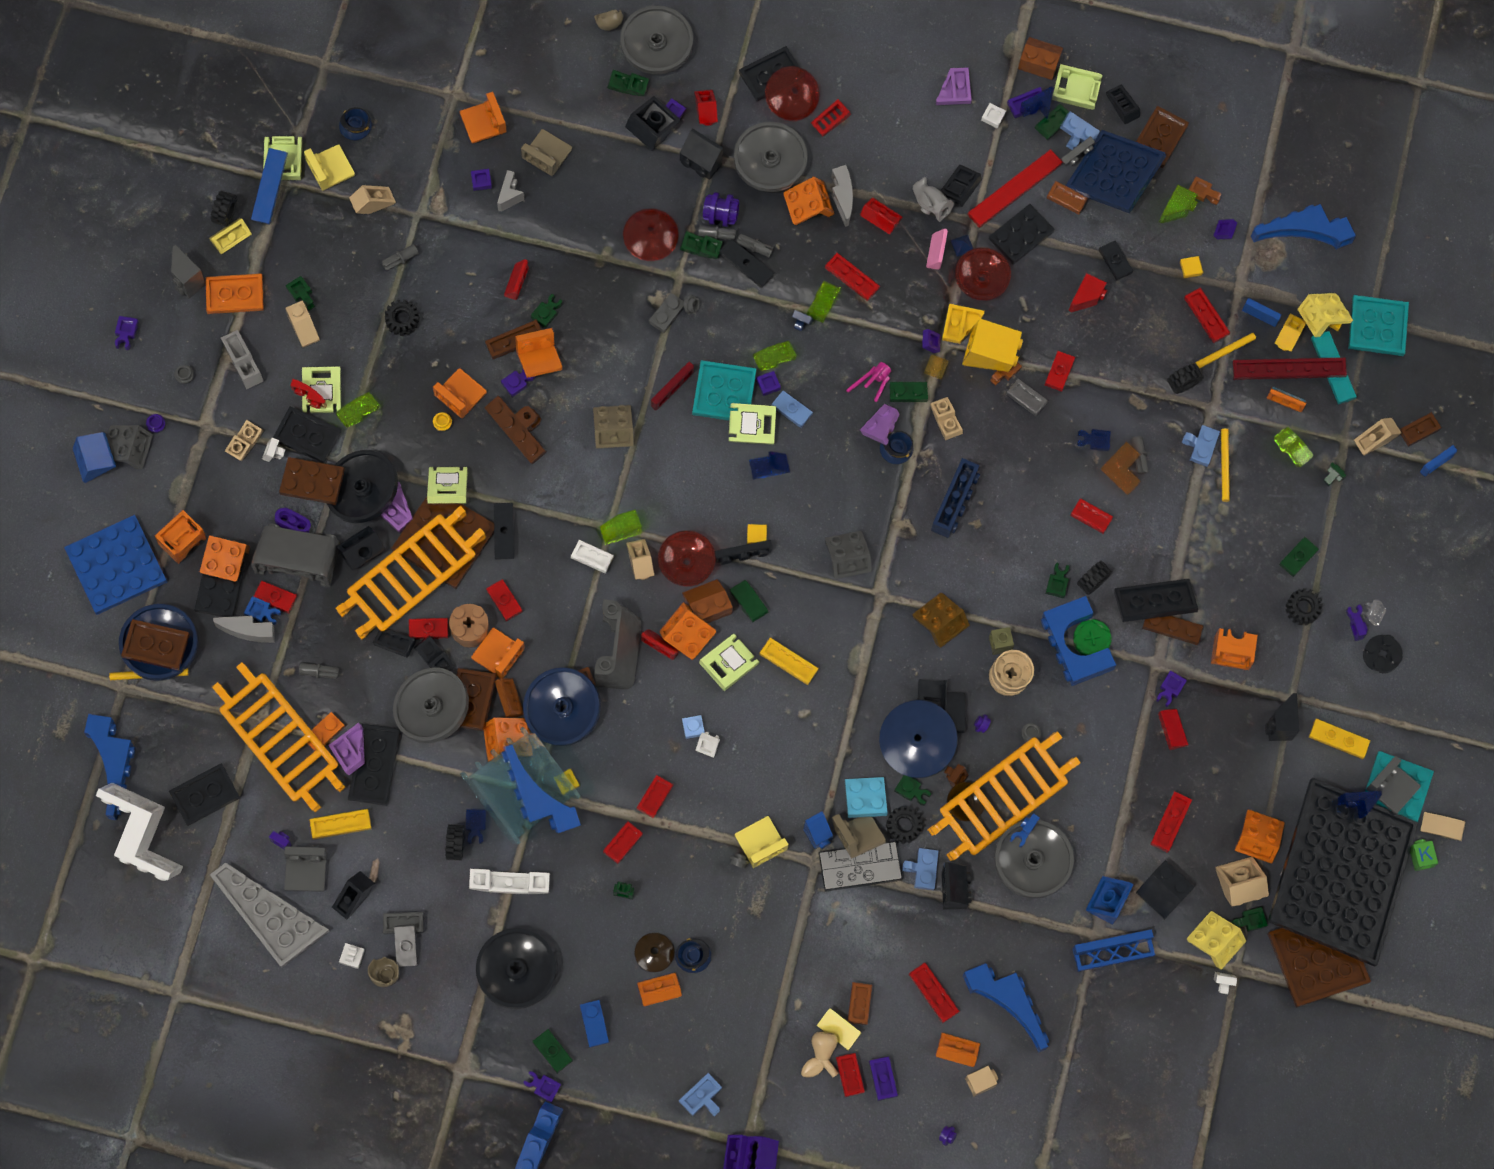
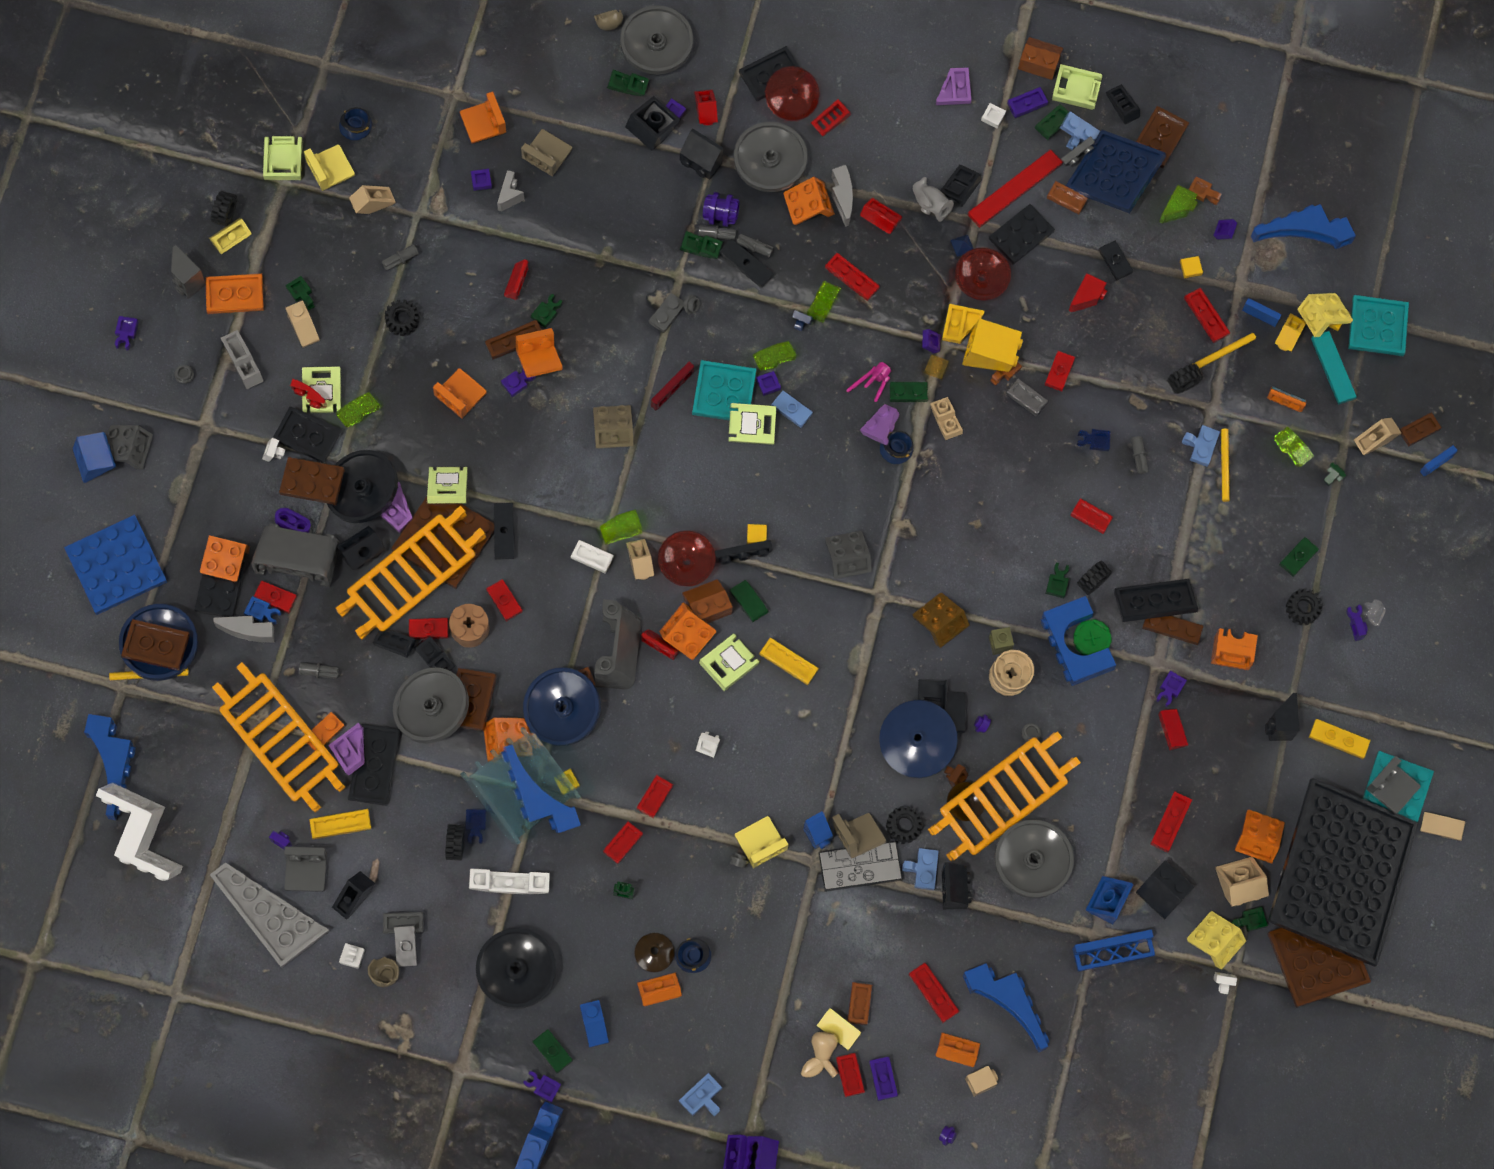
dark purple plate [146,414,165,433] -> none
orange piece [155,510,206,564] -> none
black plate [169,763,240,826] -> none
tan slope [225,420,264,461] -> none
blue tile [251,148,288,225] -> none
yellow plate [433,412,452,431] -> none
orange bracket [471,628,525,679] -> none
reddish brown plate [484,395,547,464] -> none
dark orange plate [495,678,524,717] -> none
clear red dish [623,208,679,261] -> none
light blue plate [682,715,705,739] -> none
clear blue slope [749,451,790,480] -> none
medium azure plate [845,777,887,818] -> none
dark green plate [894,775,931,806] -> none
bright pink slope [926,229,948,270] -> none
dark blue brick [931,458,980,538] -> none
blue plate [1010,813,1040,848] -> none
clear blue slope [1020,86,1054,119] -> none
clear orange plate [1101,442,1141,495] -> none
dark red tile [1232,357,1347,380] -> none
clear blue slope [1338,791,1382,819] -> none
black plate [1363,635,1403,674] -> none
bright green brick [1410,839,1438,871] -> none

